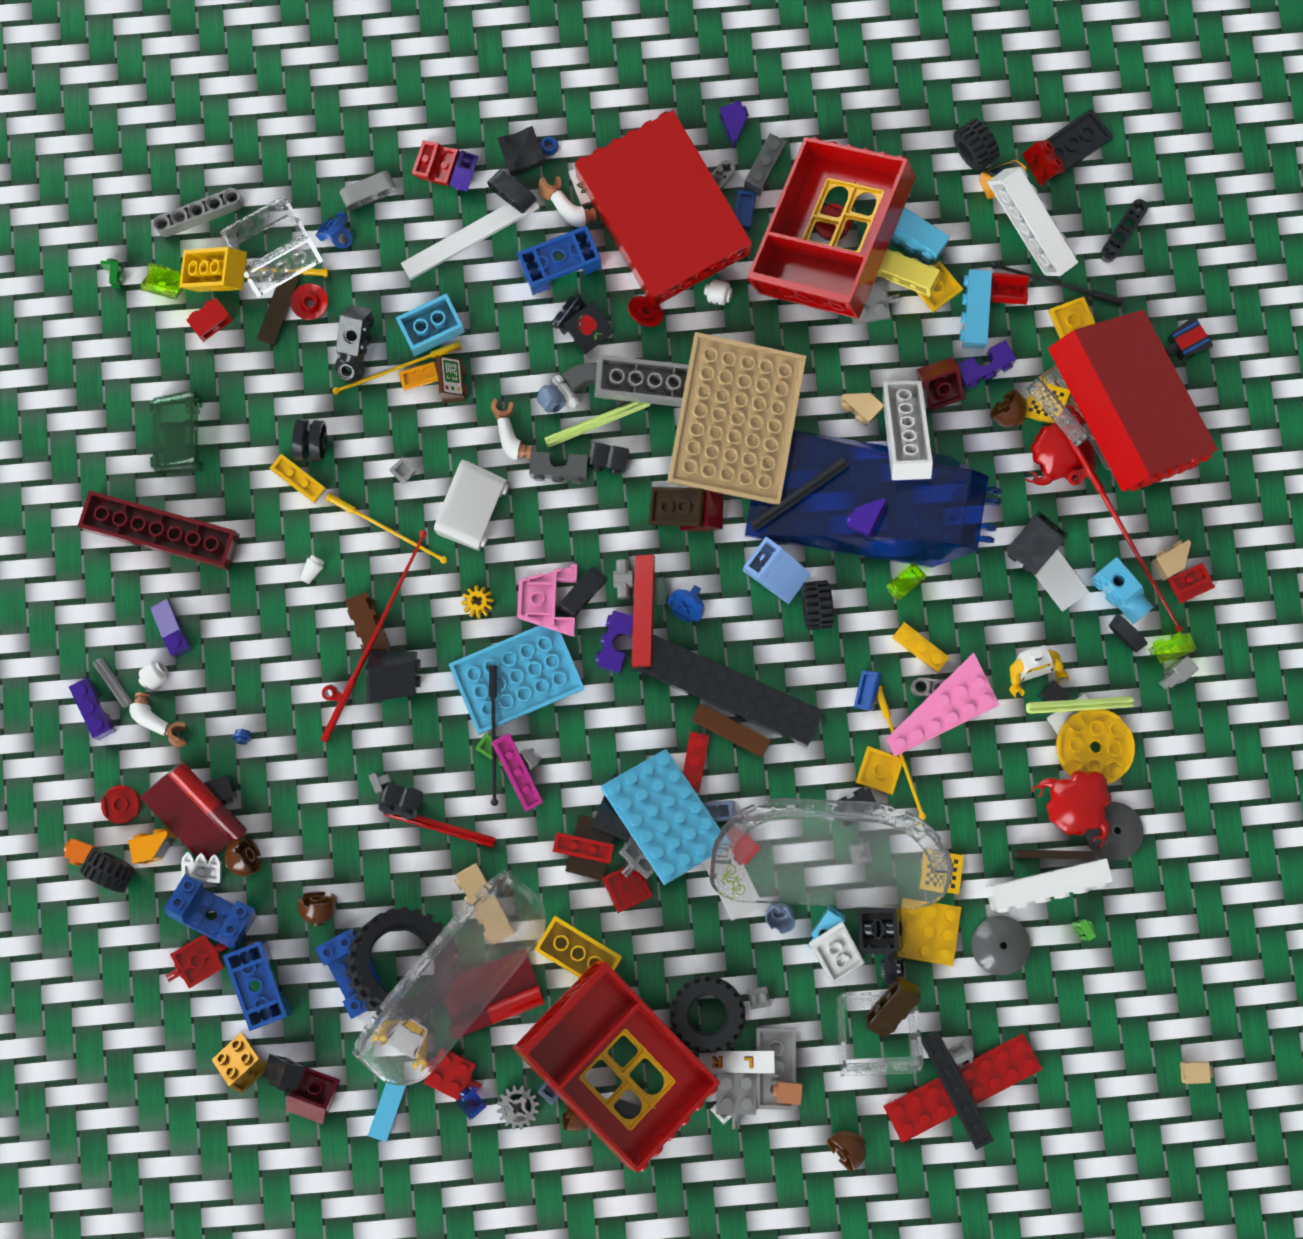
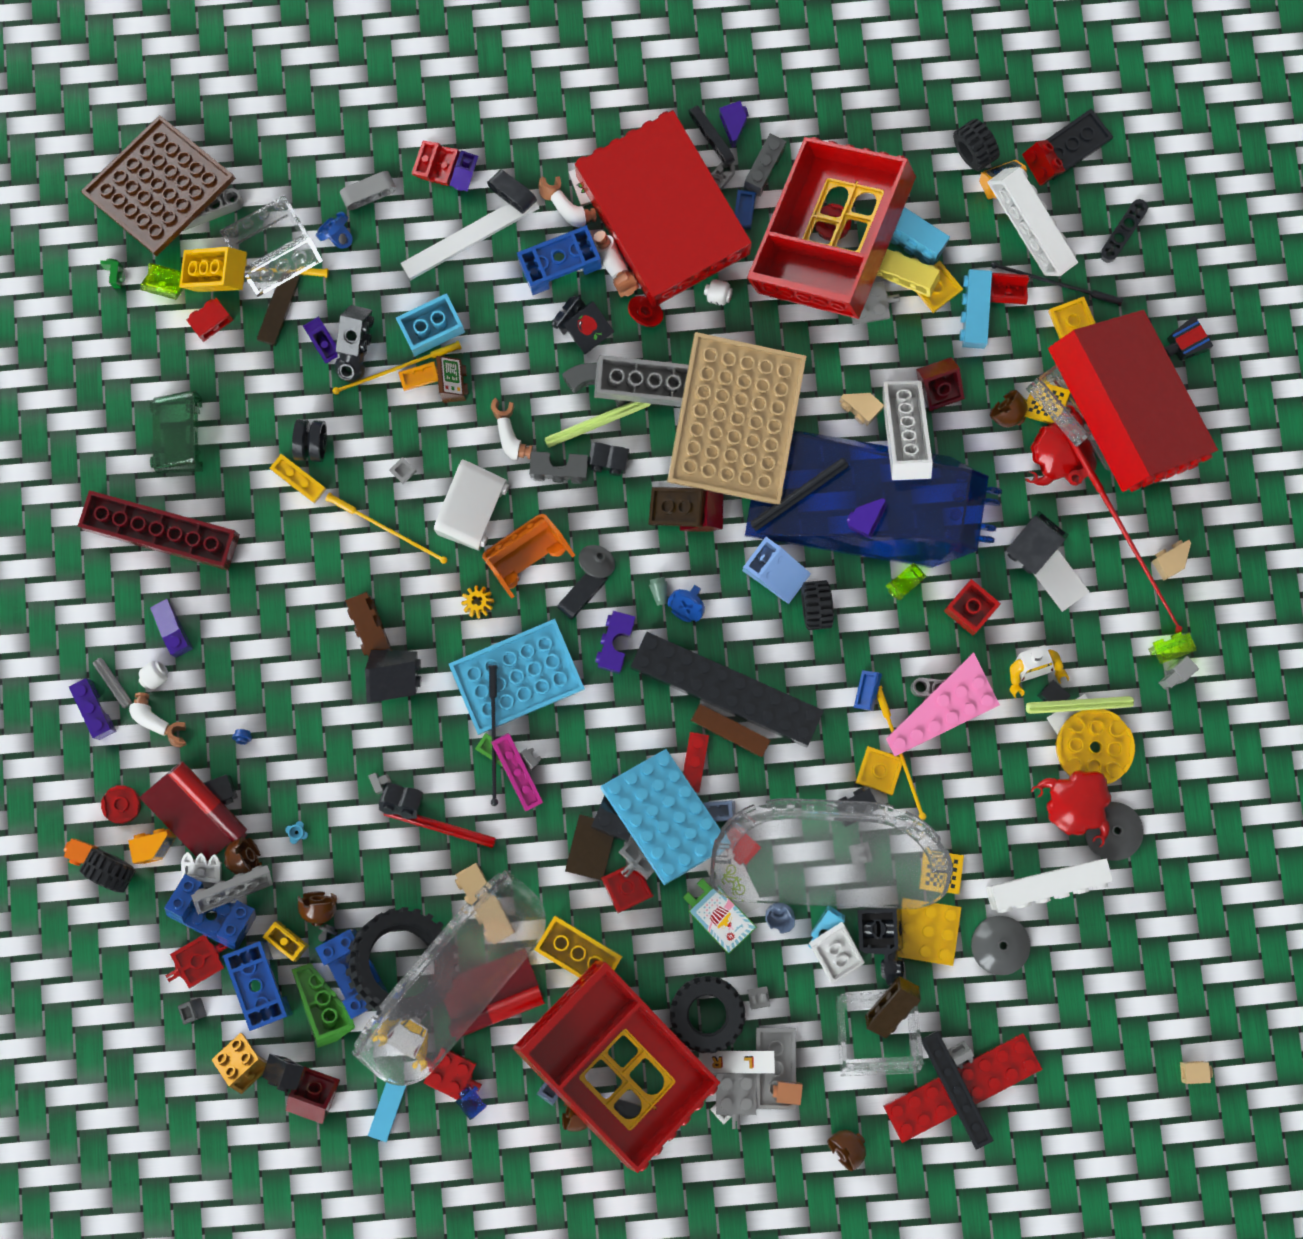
red dish [291,283,328,320] -> none
white cone [300,555,325,584] -> none
red piece [320,530,427,743] -> none
light grey gear [497,1085,540,1130] -> none
black brick [498,126,546,176] -> none
bright pink wing [517,564,578,636] -> none
sand blue head [537,385,565,413] -> none
blue plate [540,137,559,156] -> none
white axle [551,375,580,409] -> none
red plate [552,833,614,864] -> none
light grey axle [613,559,633,599] -> none
red tile [632,554,655,668] -> none
yellow plate [892,622,950,673] -> none
dark purple arch [957,340,1017,389] -> none
dark brown tile [1013,850,1096,860] -> none
bright green plate [1071,919,1096,941] -> none
medium azure brick [1091,557,1154,624] -> none
black tyre [1108,614,1148,652] -> none
red plate [1167,563,1215,604] -> none
none -> plate [81,115,236,257]
none -> dark grey slope [178,998,207,1025]
none -> light grey plate [191,865,273,915]
none -> yellow brick [263,921,309,962]
none -> medium azure plate [285,821,308,844]
none -> bright green wedge [292,963,355,1048]
none -> dark purple slope [303,316,338,364]
none -> dark grey plate [318,924,337,943]
none -> orange windscreen [482,514,575,599]
none -> dark grey dish [578,545,615,578]
none -> piece [593,231,639,297]
none -> tile [683,878,757,954]
none -> black beam [688,105,735,166]
none -> red brick [944,579,1001,636]

